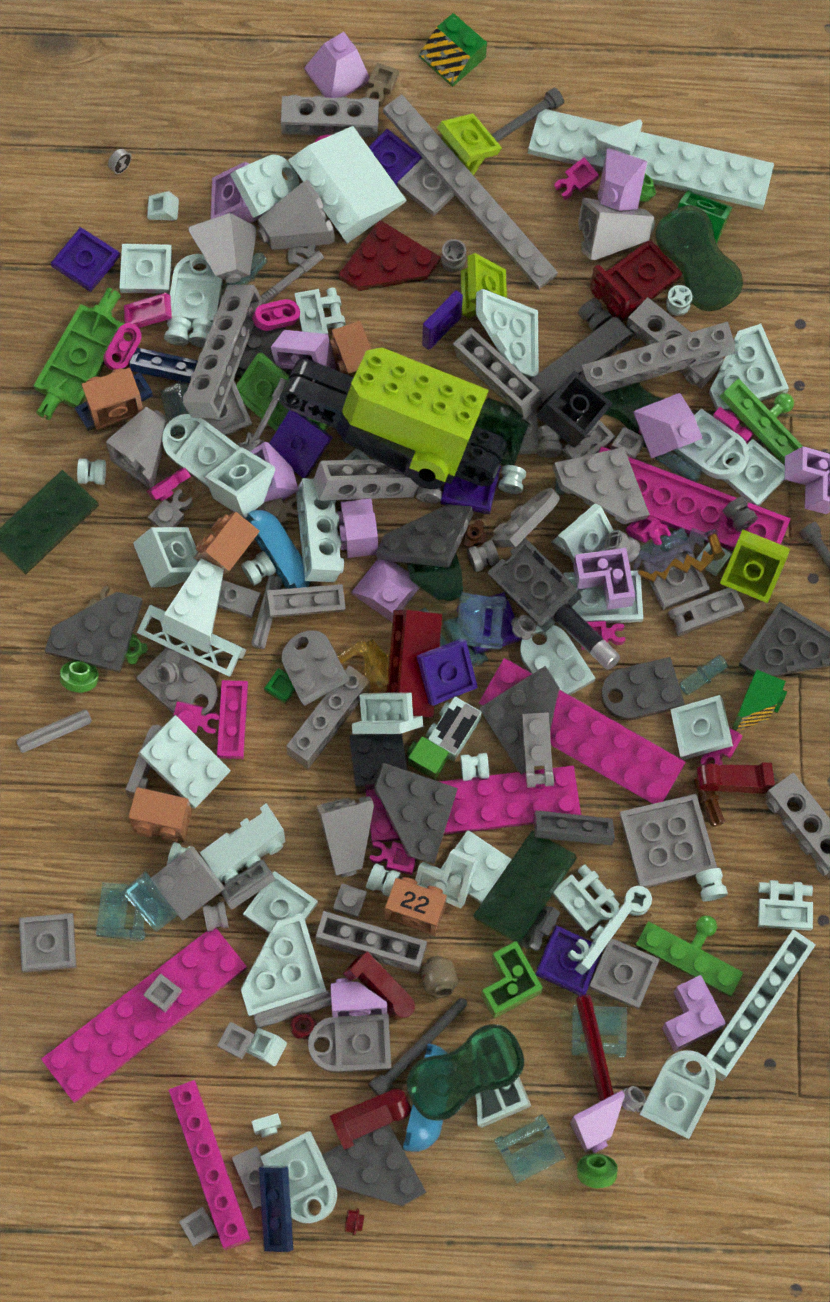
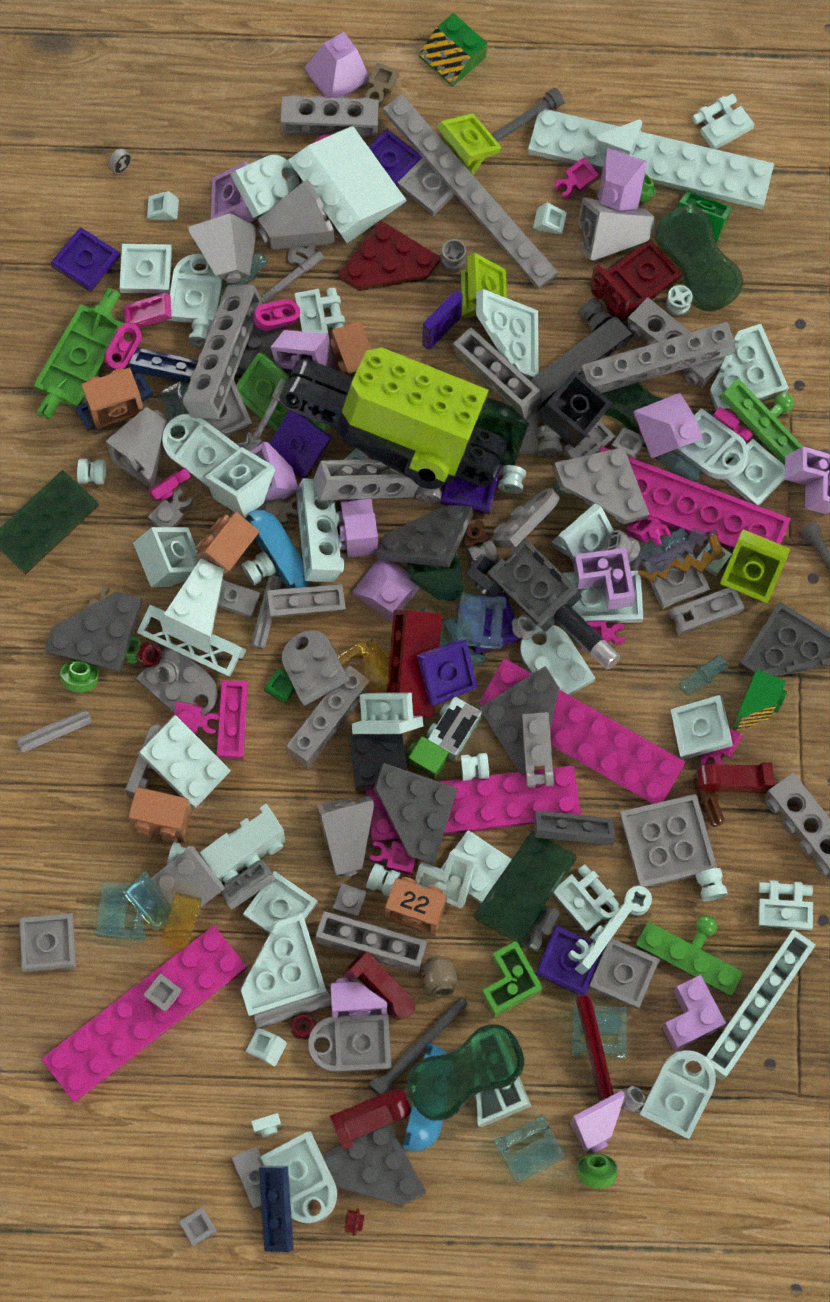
light aqua wheel [164,317,192,346] -> none
dark pink brick [169,1080,251,1251] -> none
light grey wheel [203,901,229,932] -> none
light grey plate [217,1022,255,1060] -> none
dark grey plate [601,657,685,721] -> none
dark grey wheel [723,496,758,532] -> none
none -> dark red plate [137,642,162,667]
none -> clear yellow tile [160,892,201,949]
none -> black bracket [466,554,503,597]
none -> light aqua slope [533,203,567,235]
none -> light aqua plate [692,94,754,149]

